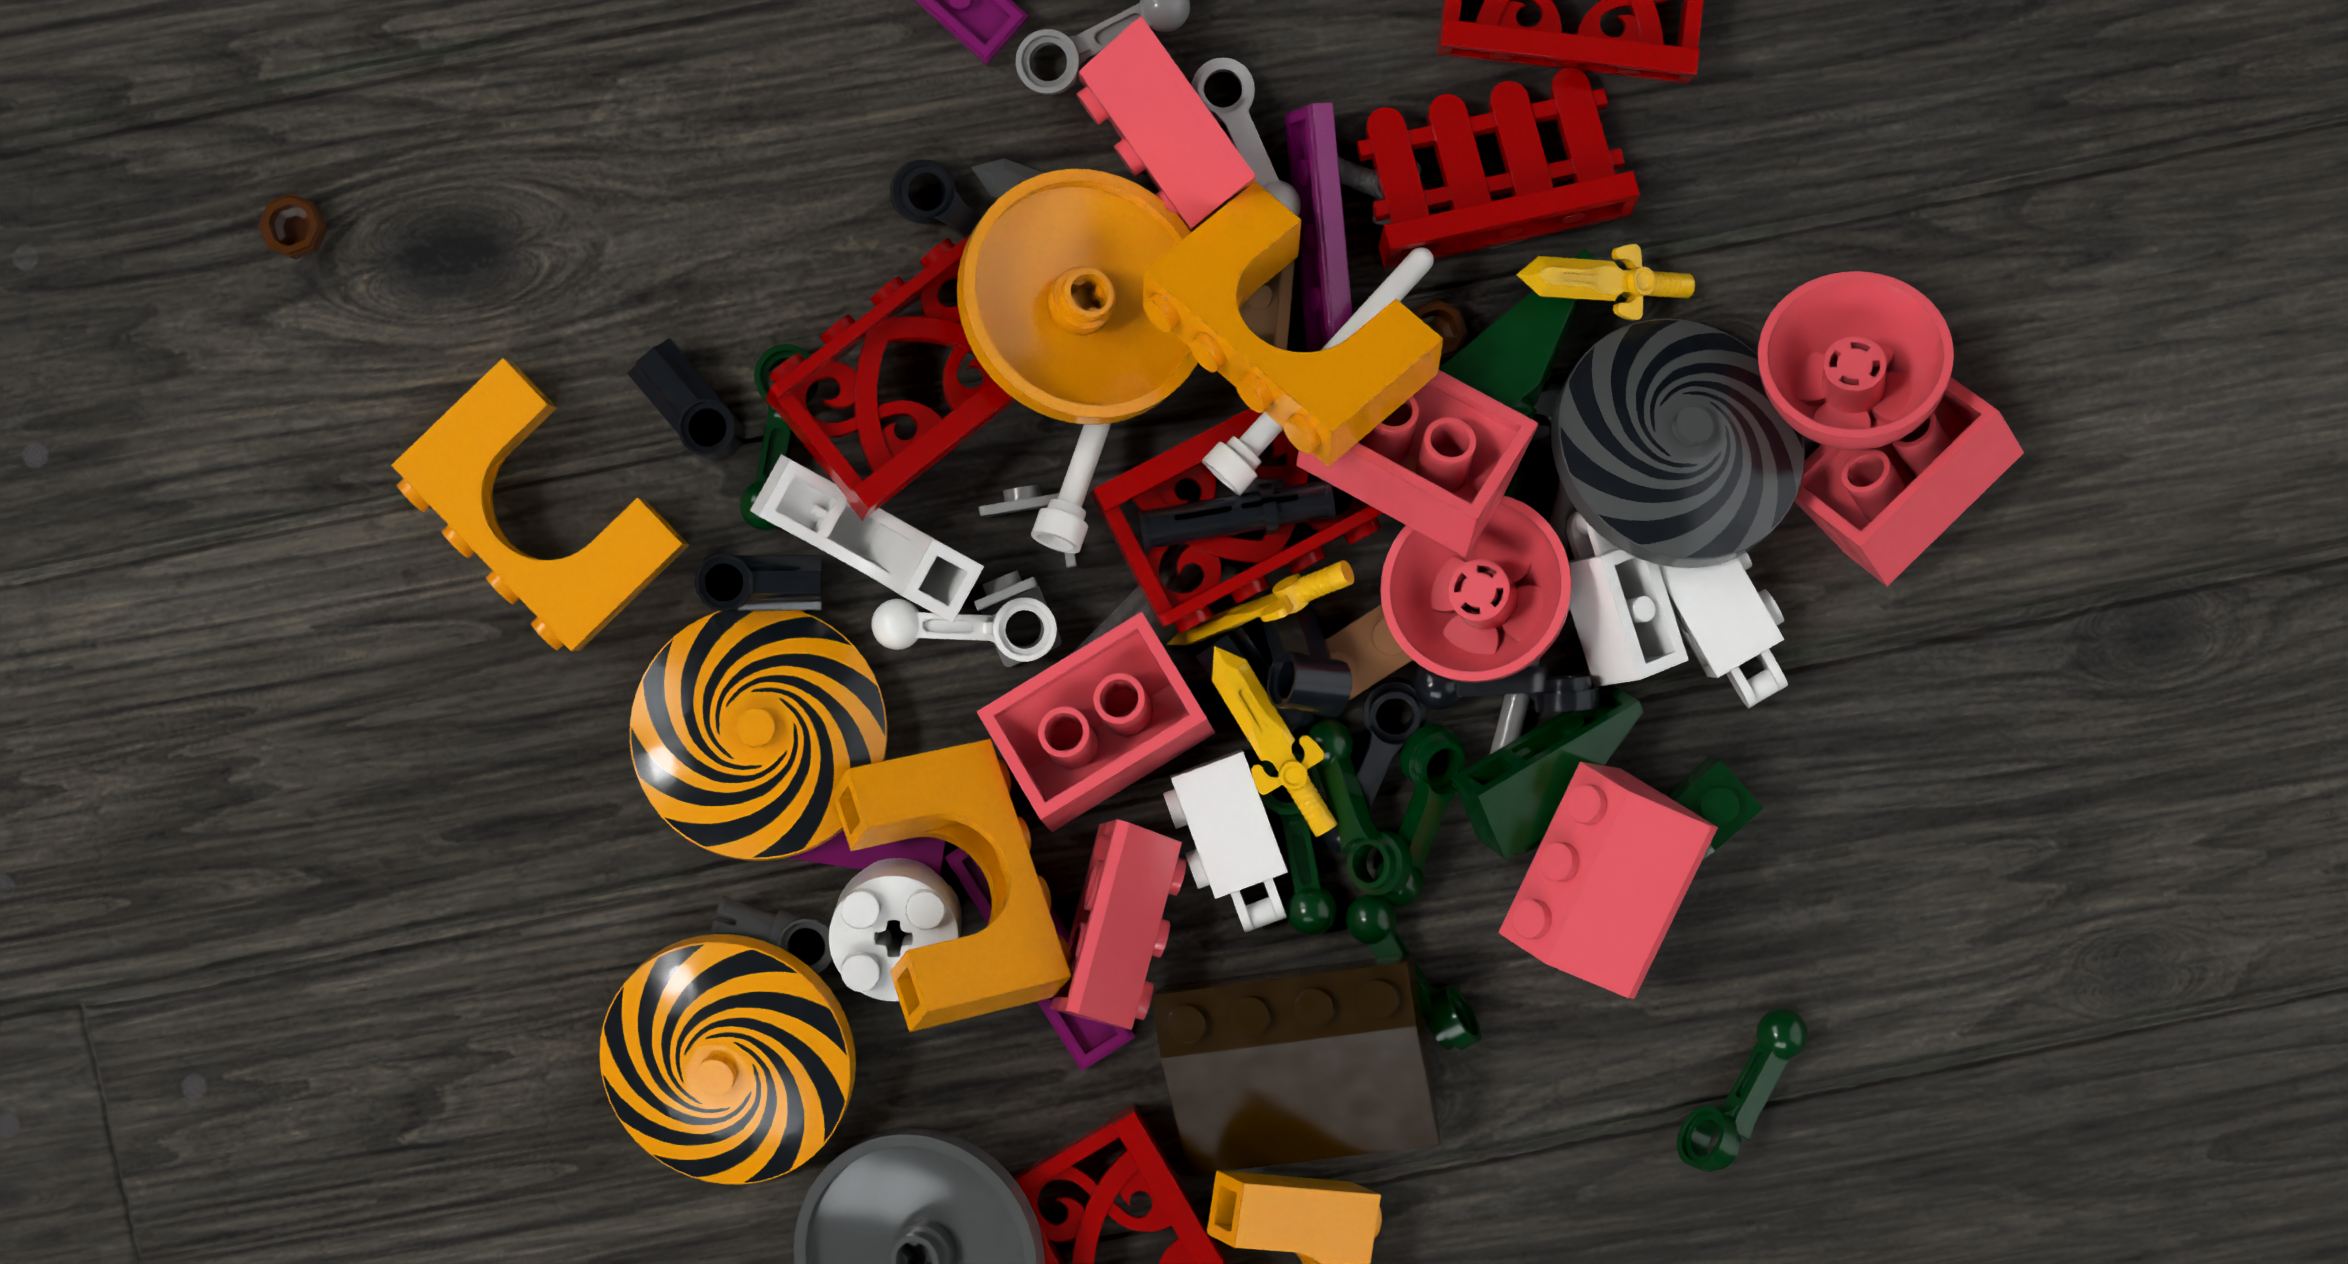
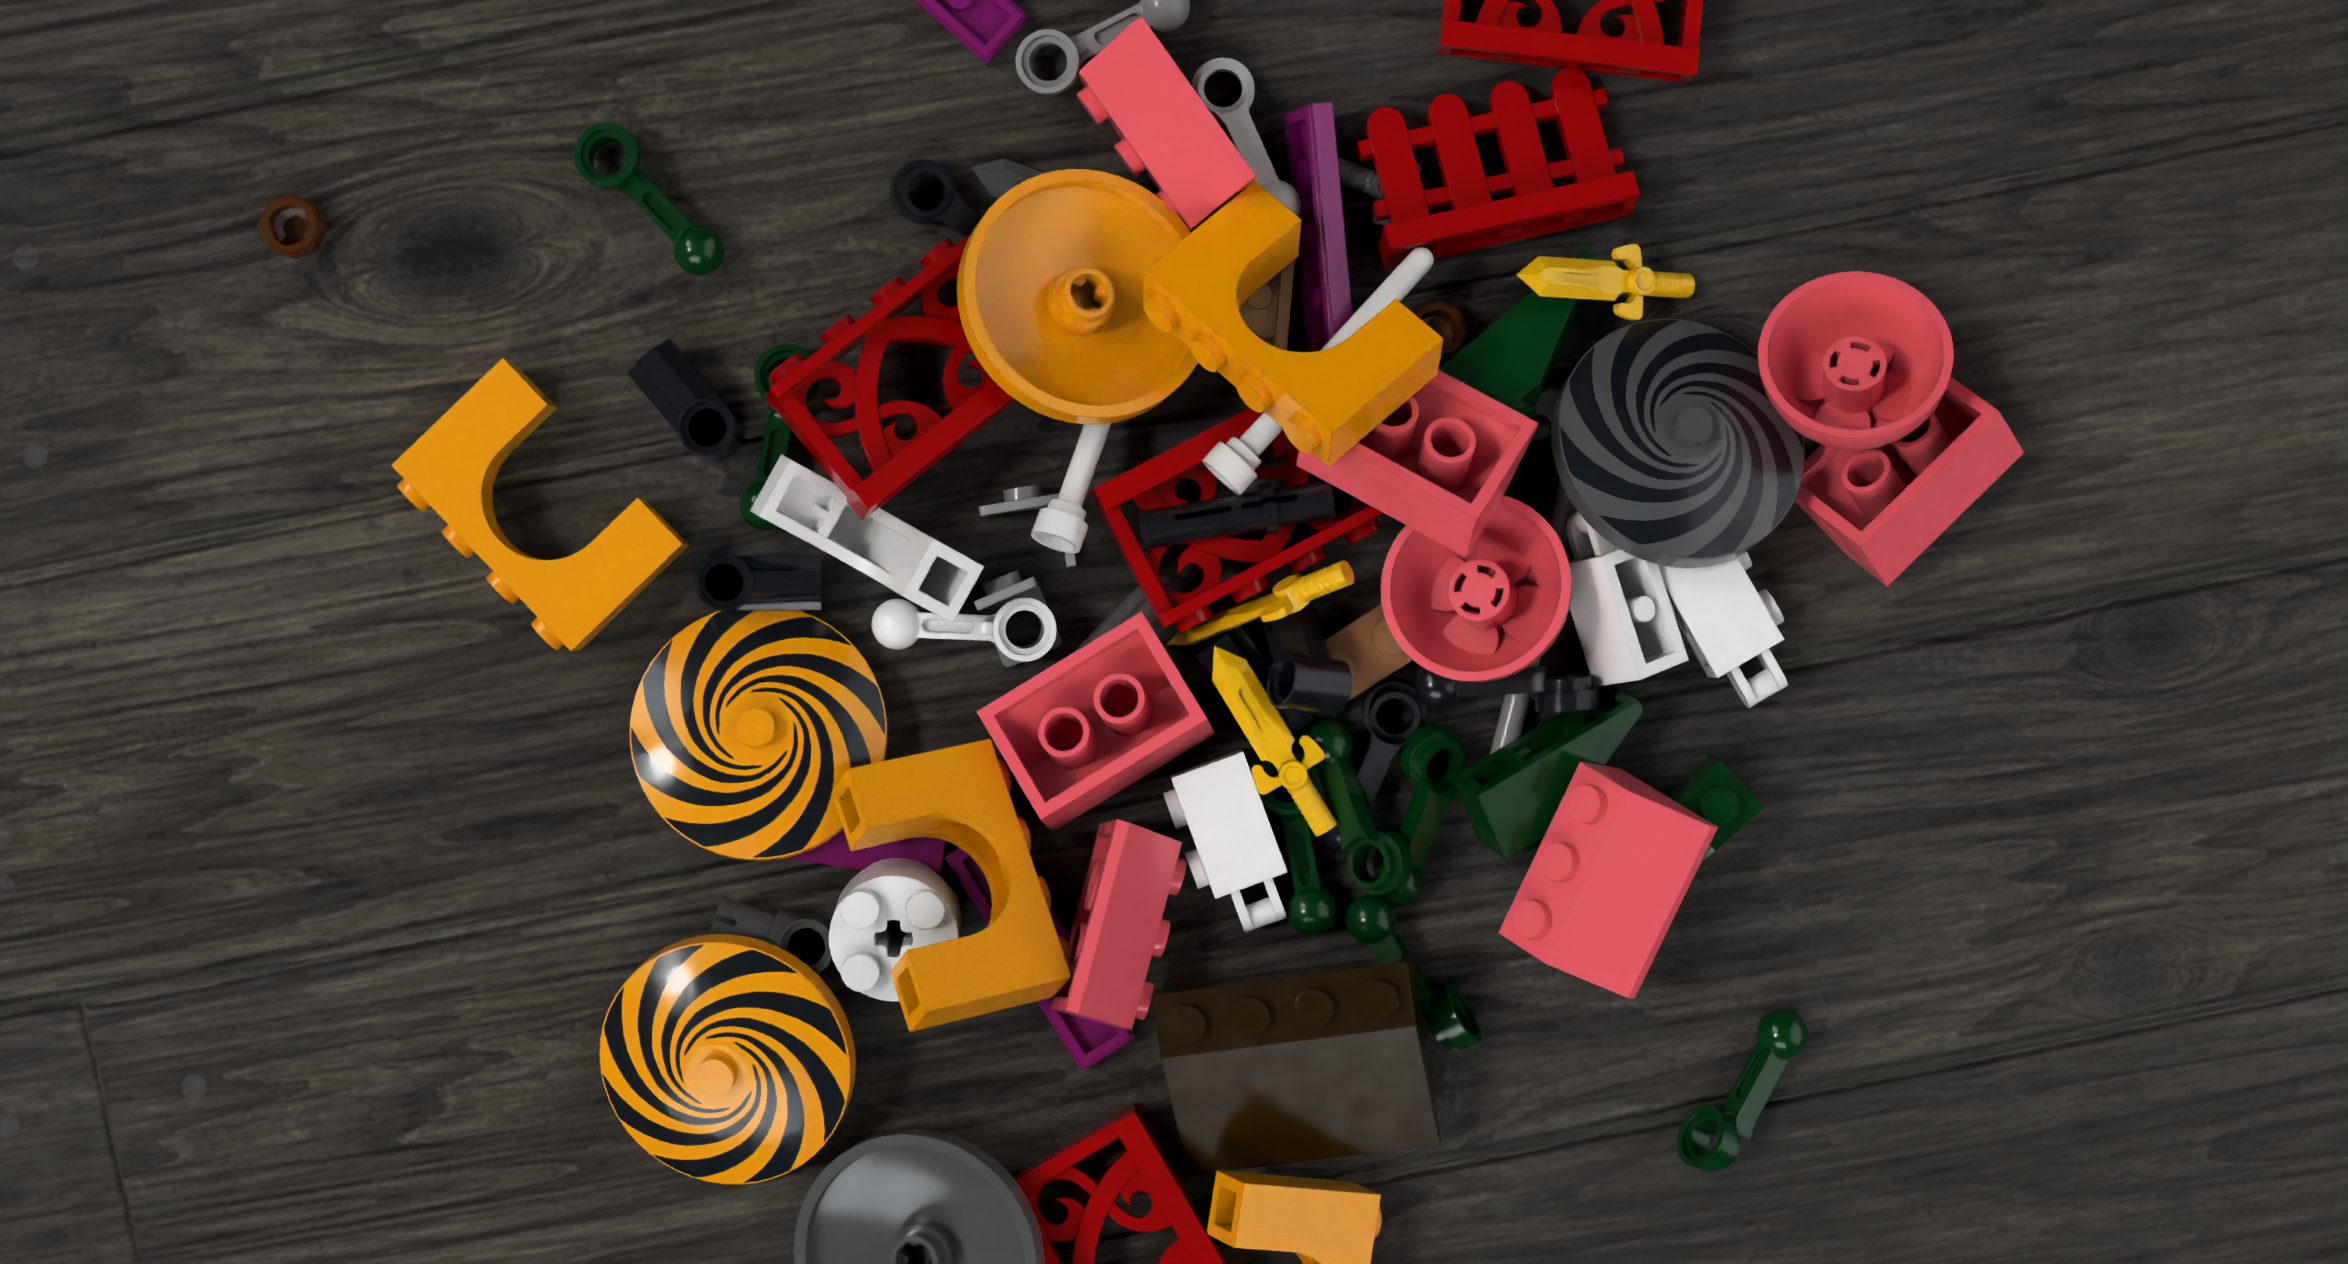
none -> dark green piece [574,123,725,276]

